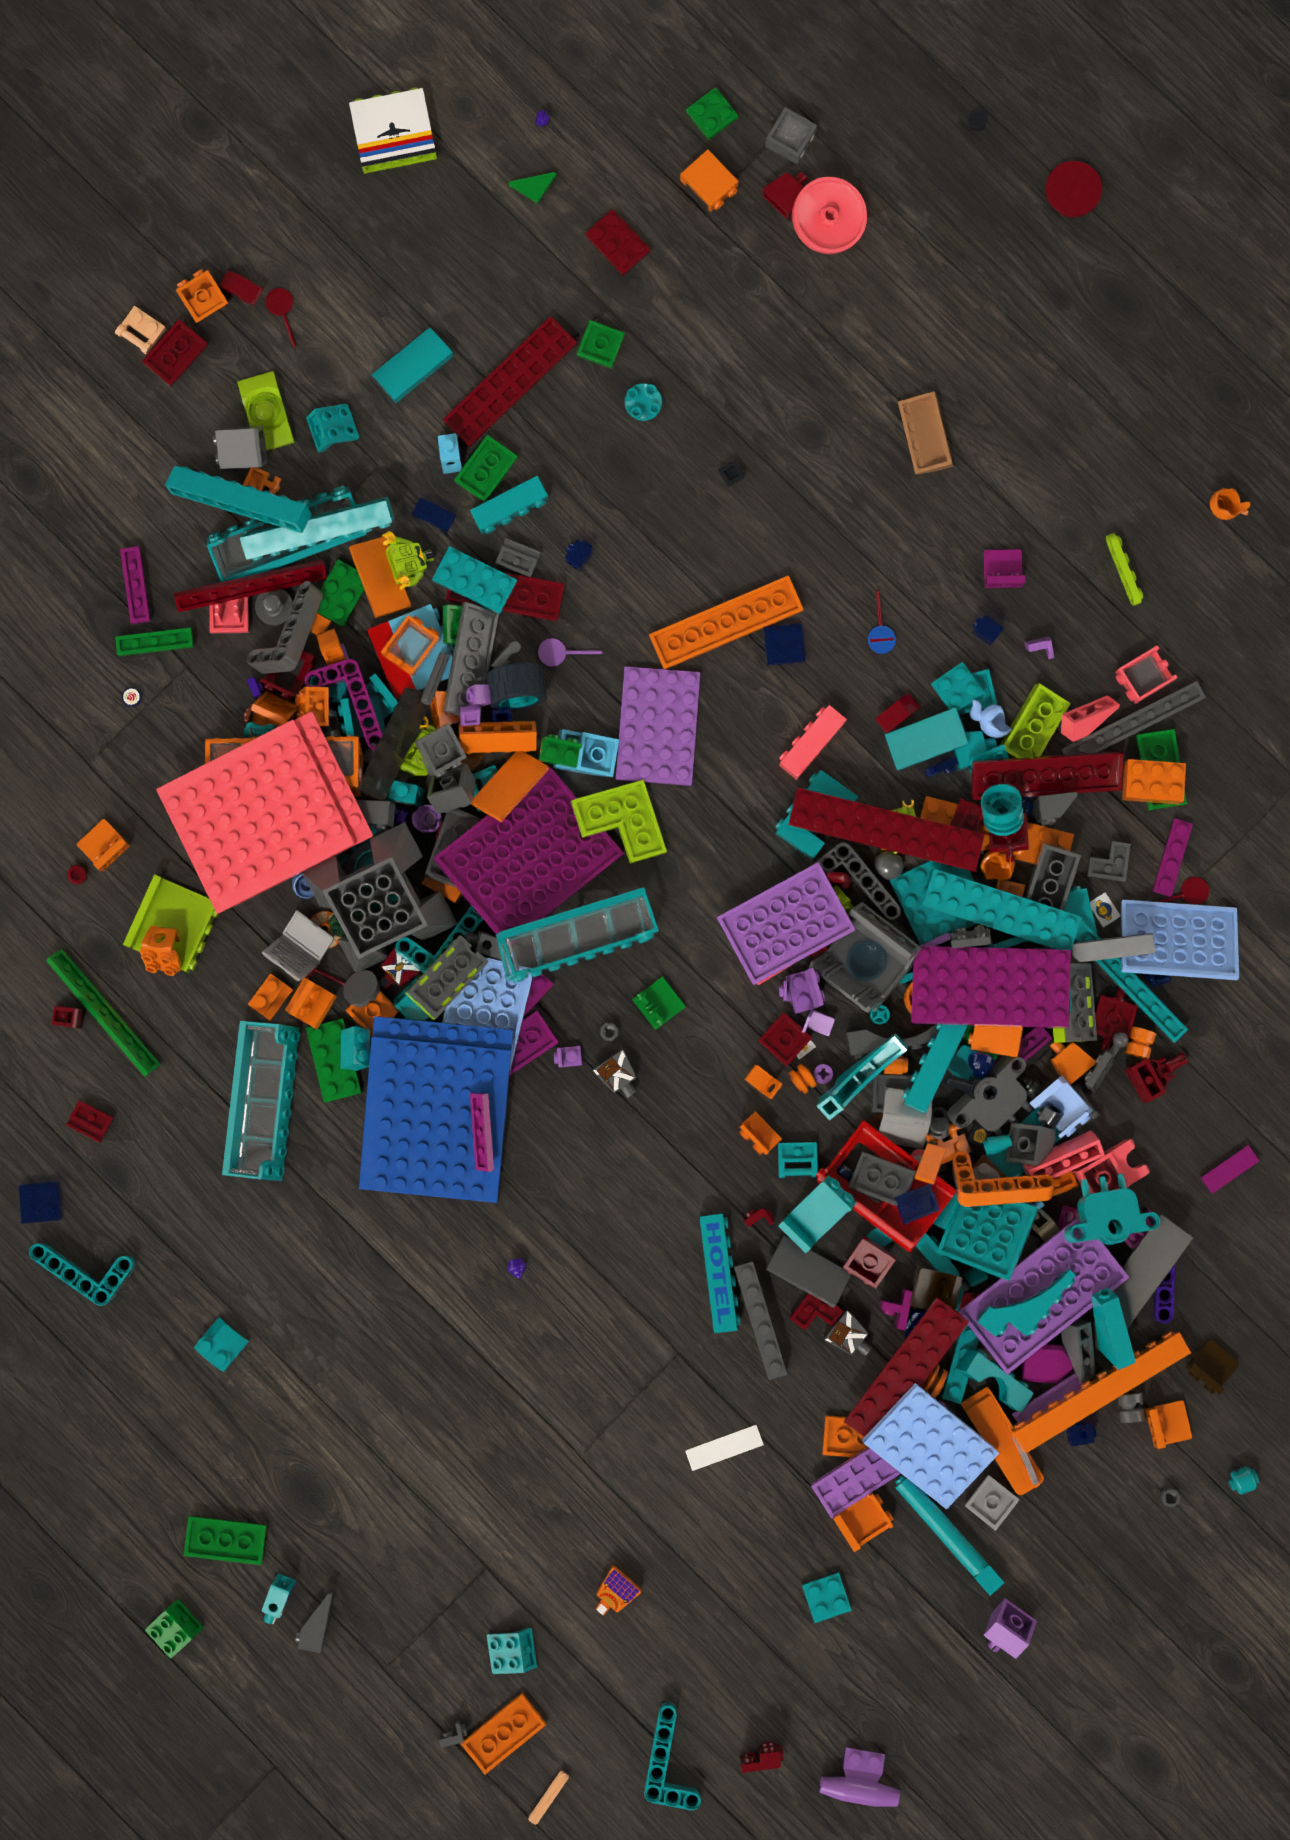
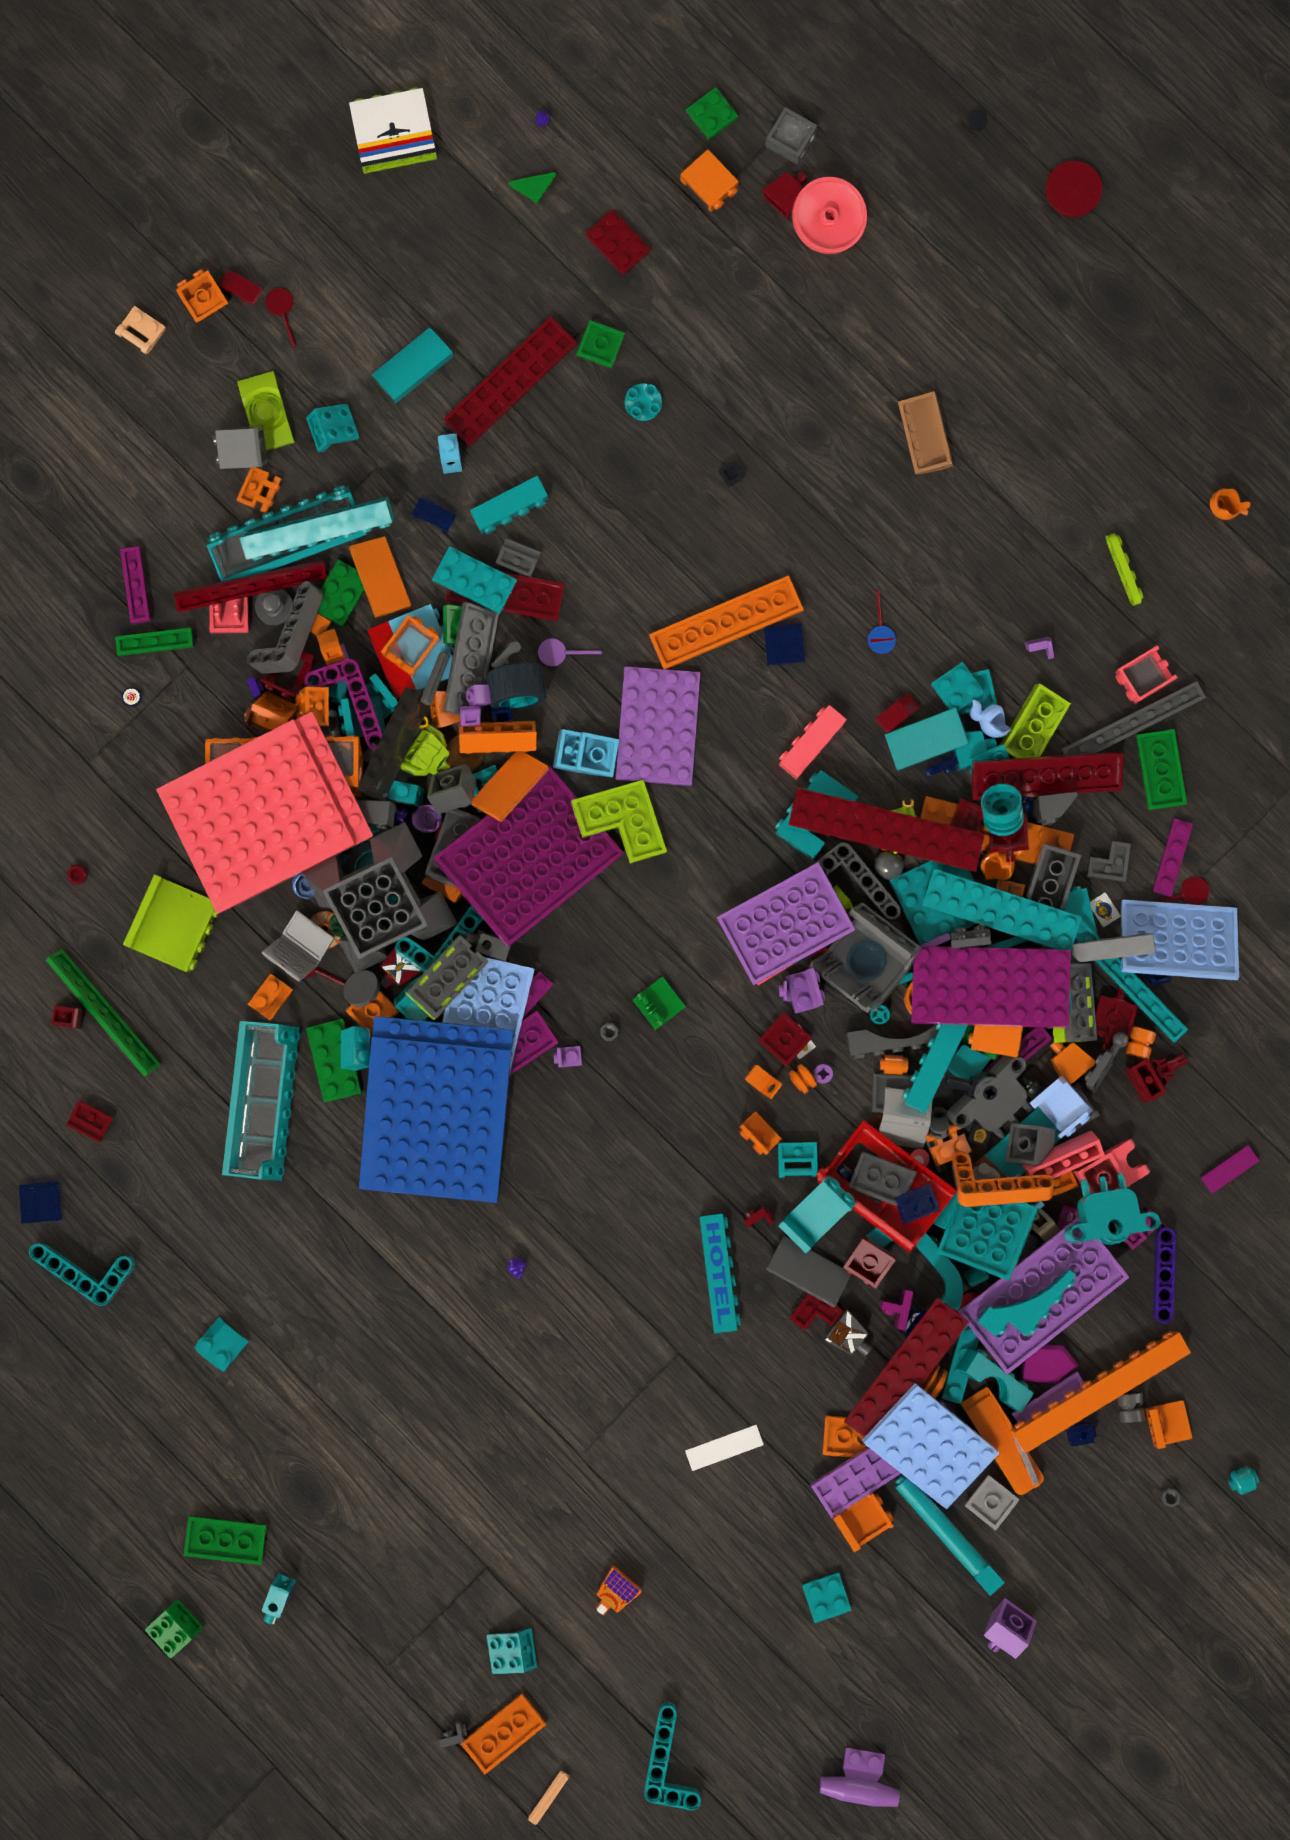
orange bracket [77,819,130,872] -> none
orange piece [140,926,182,976] -> none
dark red plate [142,320,208,387] -> none
teal brick [165,466,312,533] -> none
teal dish [243,722,277,738] -> none
orange bracket [285,978,337,1029] -> none
dark grey slope [295,1590,334,1653] -> none
lime torso [382,531,434,590] -> none
dark grey plate [415,723,467,778] -> none
green plate [454,435,518,503] -> none
magenta plate [470,1092,494,1172] -> none
clear window [496,887,659,983] -> none
green bracket [538,734,583,768] -> none
clear blue brick [564,539,593,572] -> none
torso [593,1050,636,1098] -> none
dark grey arch [733,1261,787,1380] -> none
dark red plate [740,1741,784,1773] -> none
bracket [802,1009,835,1036] -> none
teal arch [817,1033,908,1120] -> none
dark red arm [825,872,852,889] -> none
dark brown bracket [910,1268,962,1310] -> none
orange tile [915,1143,946,1185] -> none
clear blue brick [968,1053,995,1078] -> none
clear blue brick [972,614,1004,646] -> none
magenta bracket [983,549,1025,588] -> none
teal cone [983,1135,1013,1156] -> none
black plate [1036,1102,1064,1128] -> none
coral slope [1061,695,1120,742] -> none
dark grey slope [1061,1318,1096,1383] -> none
teal slope [1091,1287,1136,1370] -> none
dark grey tile [1113,1214,1194,1329] -> none
orange brick [1122,759,1186,804] -> none
dark brown bracket [1185,1340,1239,1395] -> none

